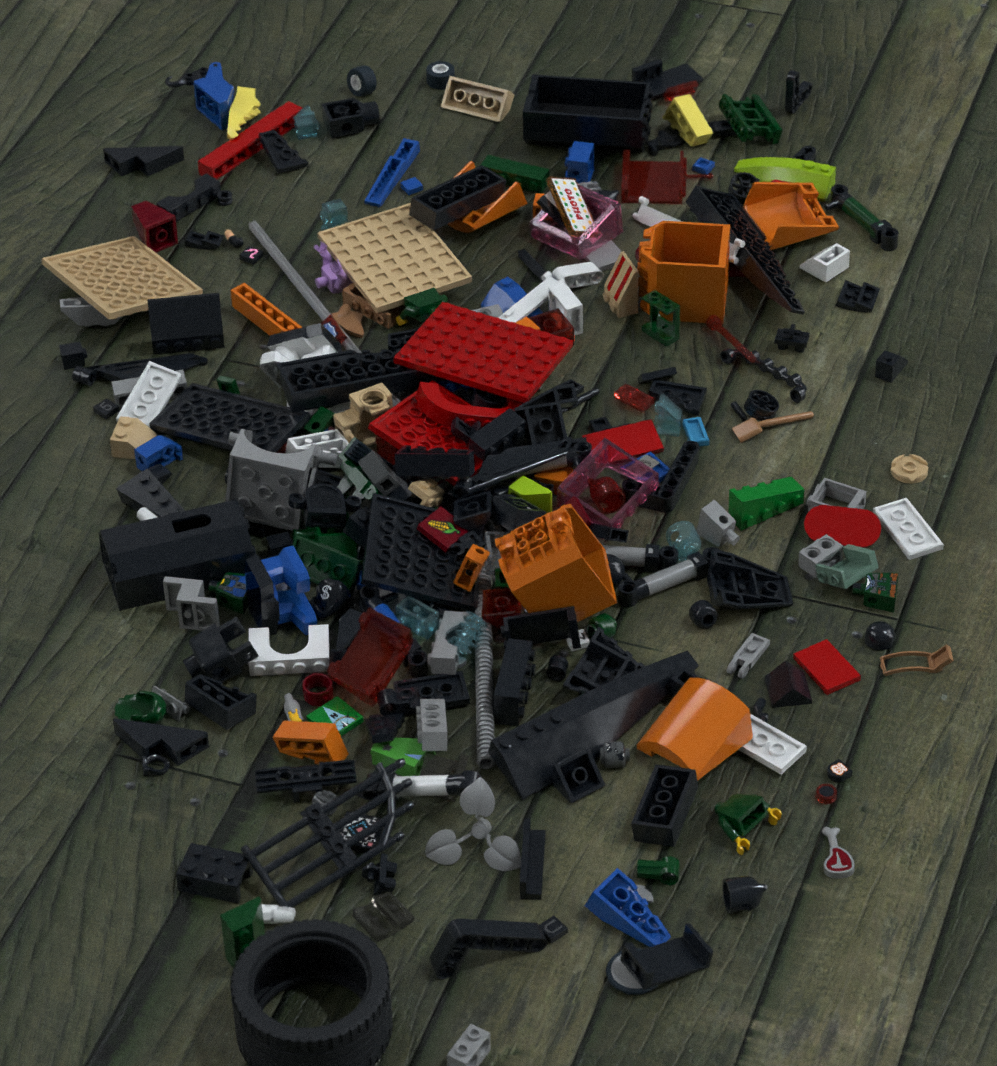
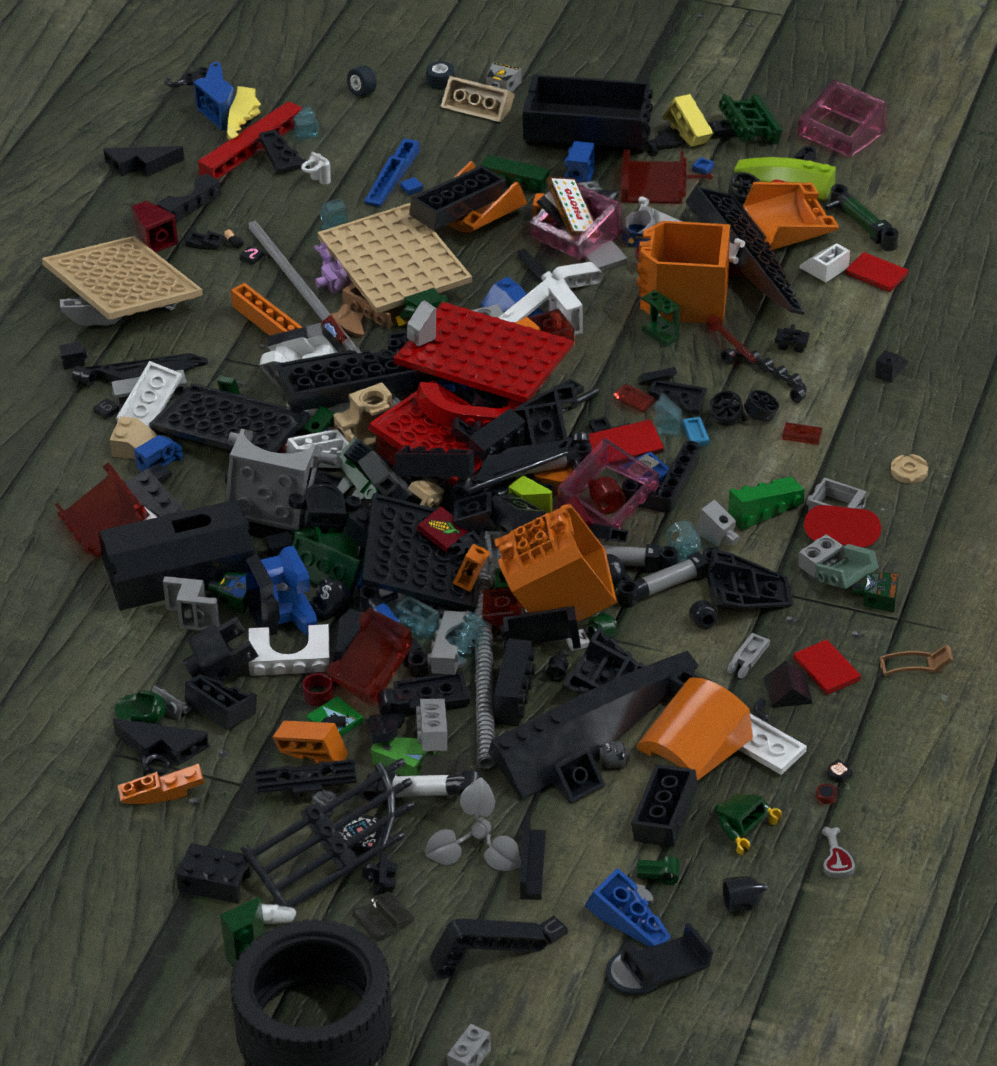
black slope [147,293,225,355] -> none
black bush [217,190,233,206] -> none
light grey piece [284,693,304,721] -> none
black brick [322,98,380,138] -> none
tan slope [603,251,638,318] -> none
black bracket [632,59,703,100] -> none
clear red hinge [663,80,699,102] -> none
medium nougat piece [732,411,814,443] -> none
black beam [785,70,813,113] -> none
black slope [835,280,880,312] -> none
black hair [864,621,896,650] -> none
white tile [873,498,944,560] -> none
none -> clear red panel [55,462,150,558]
none -> orange slope [118,764,204,804]
none -> white piece [301,152,331,185]
none -> black arm [321,716,346,726]
none -> light grey slope [407,300,436,346]
none -> light grey torso [486,62,522,92]
none -> black tile [571,433,590,446]
none -> piece [622,206,656,247]
none -> black wheel [709,390,744,426]
none -> clear red tile [782,422,822,445]
none -> clear pink windscreen [797,80,888,158]
none -> red tile [845,252,909,292]

